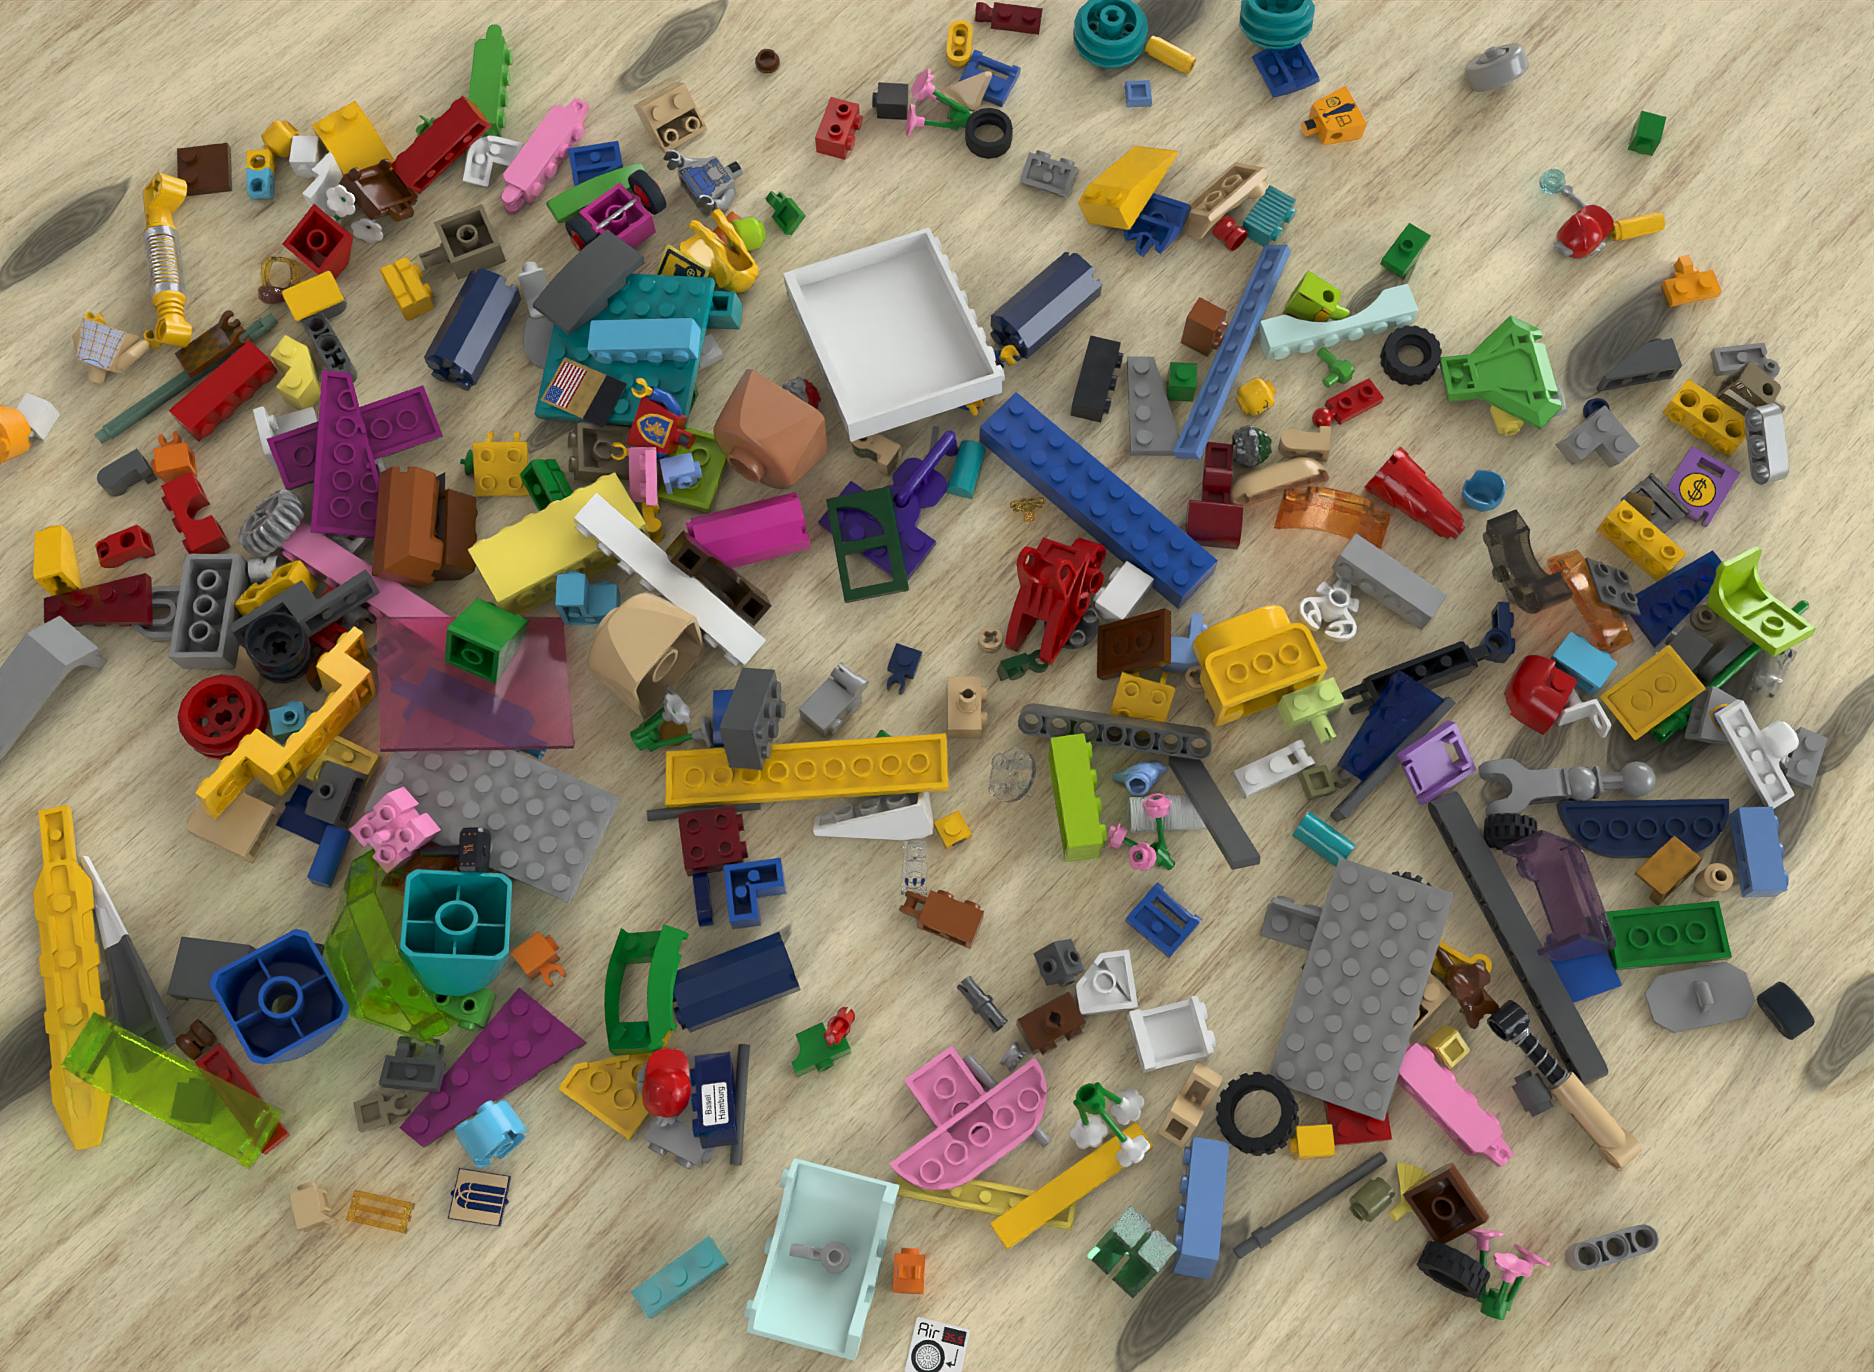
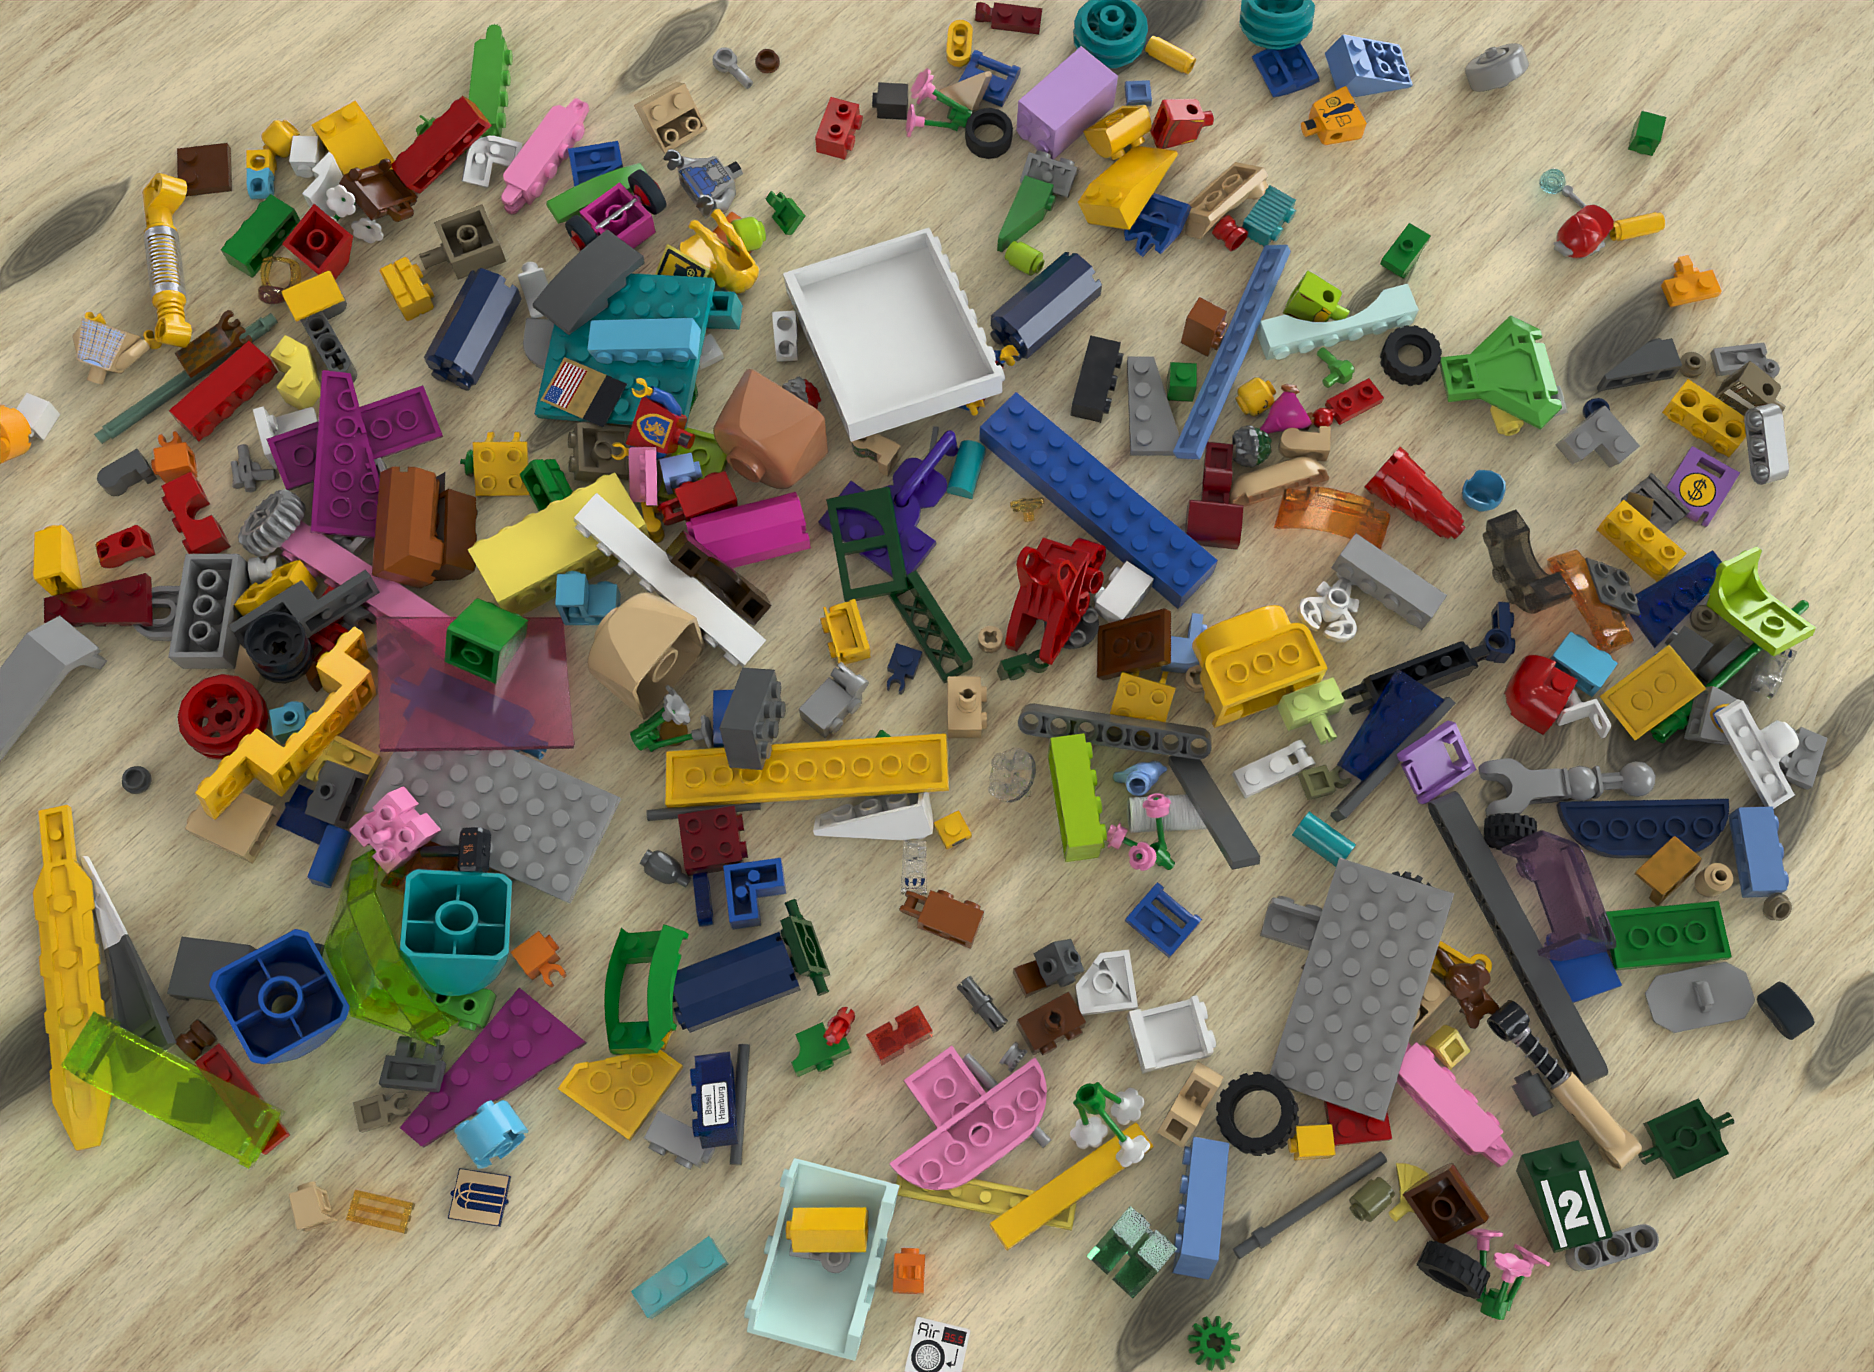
red hair [636,1048,691,1127] -> none
none -> dark grey plate [122,766,152,794]
none -> green brick [221,194,301,278]
none -> light grey piece [231,444,276,492]
none -> dark grey plant [640,849,691,888]
none -> red brick [657,471,738,526]
none -> light grey plate [713,47,753,89]
none -> white leg [772,311,798,362]
none -> dark green plate [780,899,831,996]
none -> yellow brick [786,1207,869,1252]
none -> yellow hinge [820,599,871,665]
none -> clear red piece [866,1005,933,1066]
none -> dark green fence [888,570,973,684]
none -> green slope [997,175,1056,252]
none -> lime brick [1005,241,1045,276]
none -> reddish brown slope [1013,960,1052,998]
none -> lavender brick [1016,46,1118,160]
none -> yellow brick [1083,105,1152,160]
none -> red torso [1150,99,1214,149]
none -> green gear [1187,1316,1241,1371]
none -> dark pink hat [1260,384,1315,434]
none -> medium blue slope [1325,34,1413,97]
none -> dark green slope [1516,1140,1613,1253]
none -> dark green plate [1638,1098,1734,1179]
none -> dark tan plate [1679,352,1706,378]
none -> dark tan plate [1763,893,1792,921]

